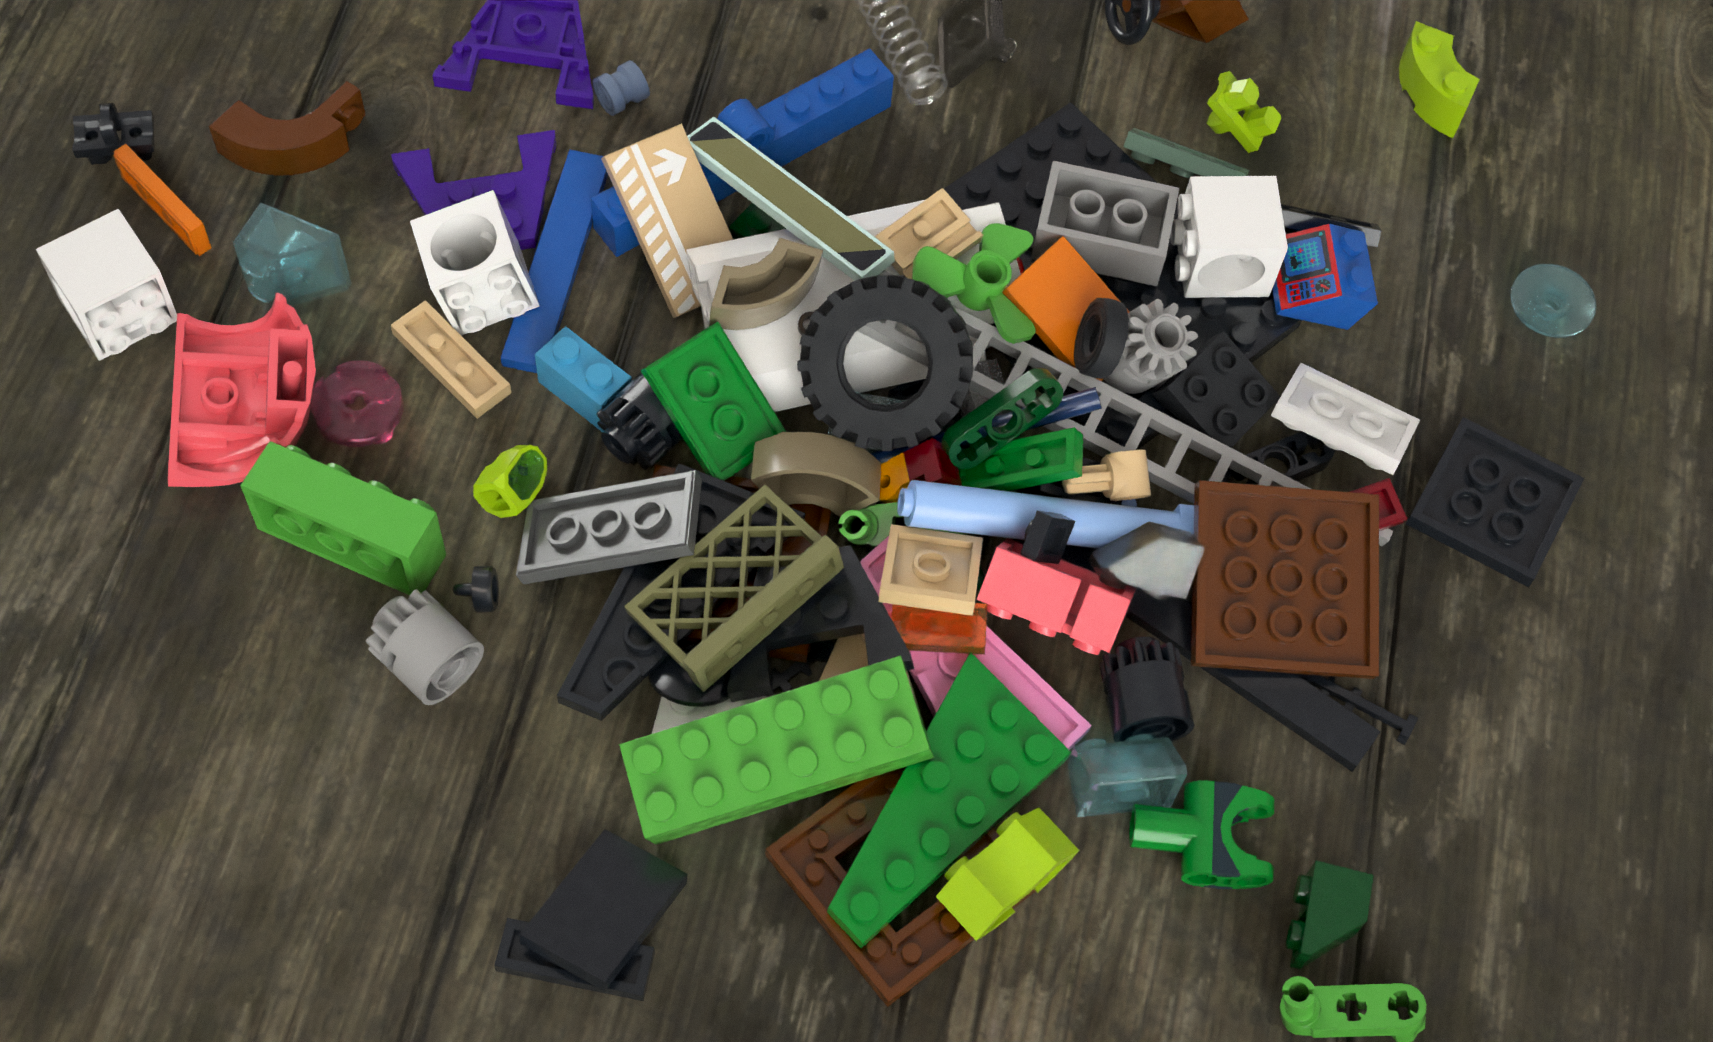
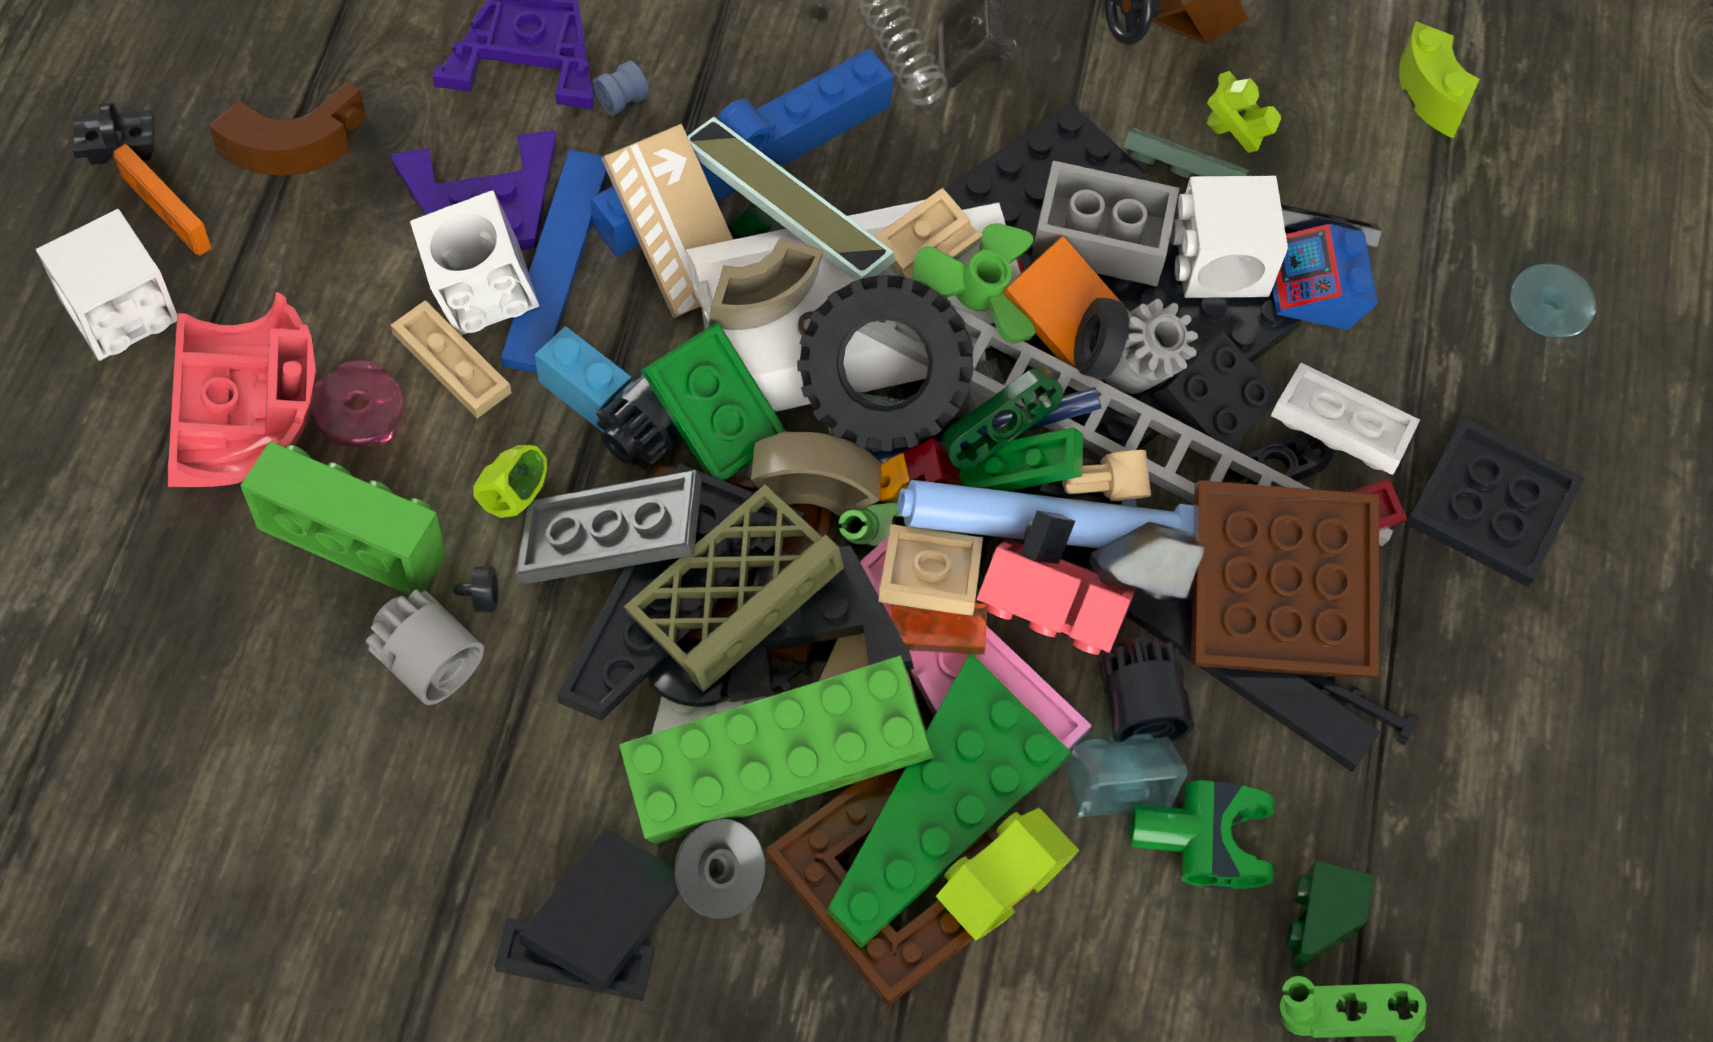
clear light blue slope [233,202,351,306] -> none
none -> dark grey dish [675,819,765,919]

